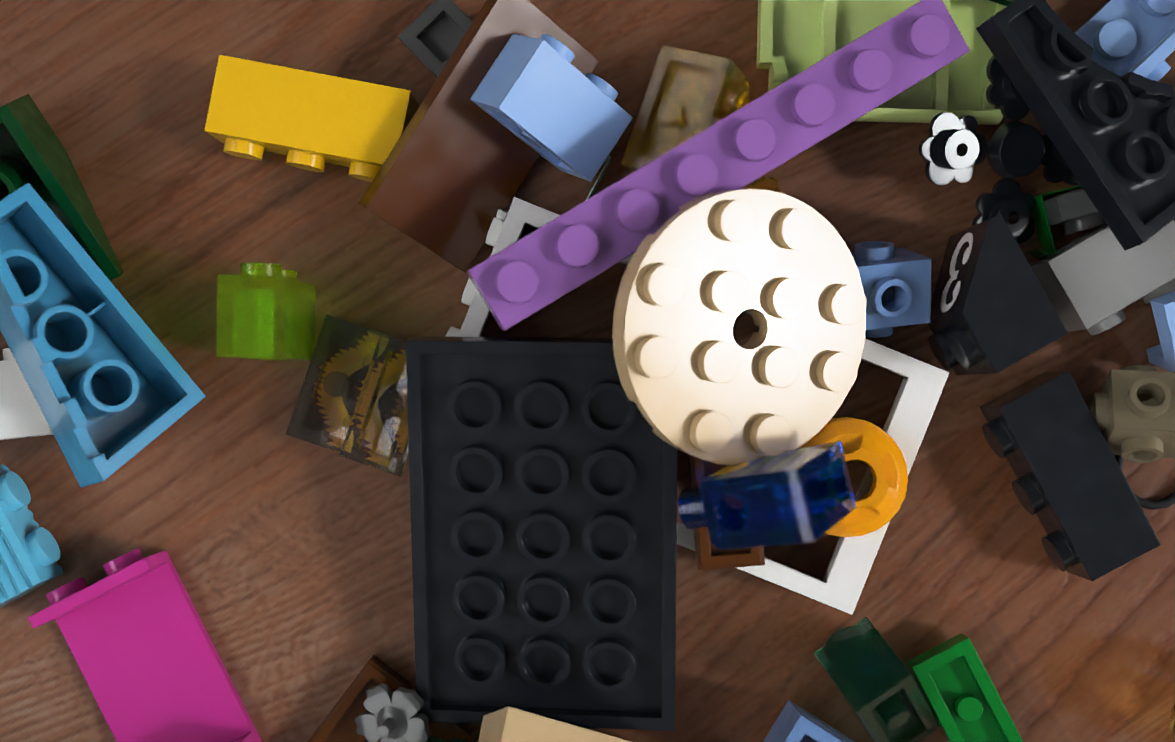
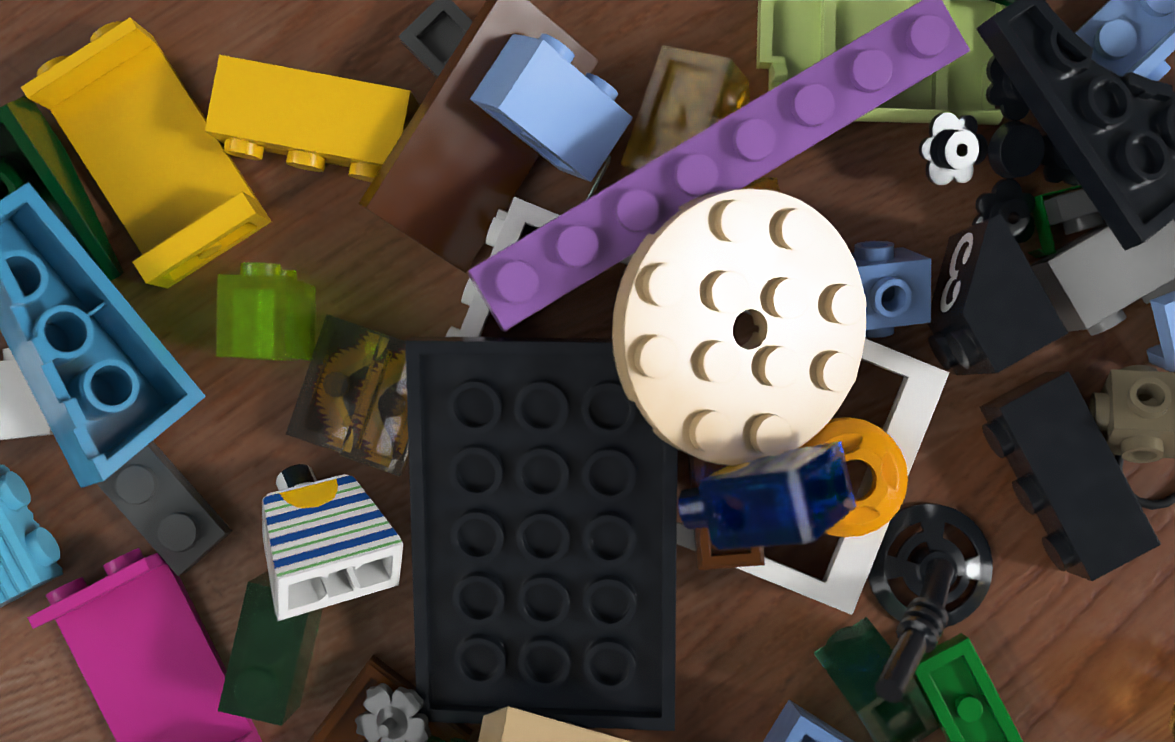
none -> yellow panel [21,17,272,289]
none -> dark grey plate [96,441,232,576]
none -> clear green brick [218,571,323,726]
none -> white torso [262,464,403,621]
none -> black dish [868,503,993,703]

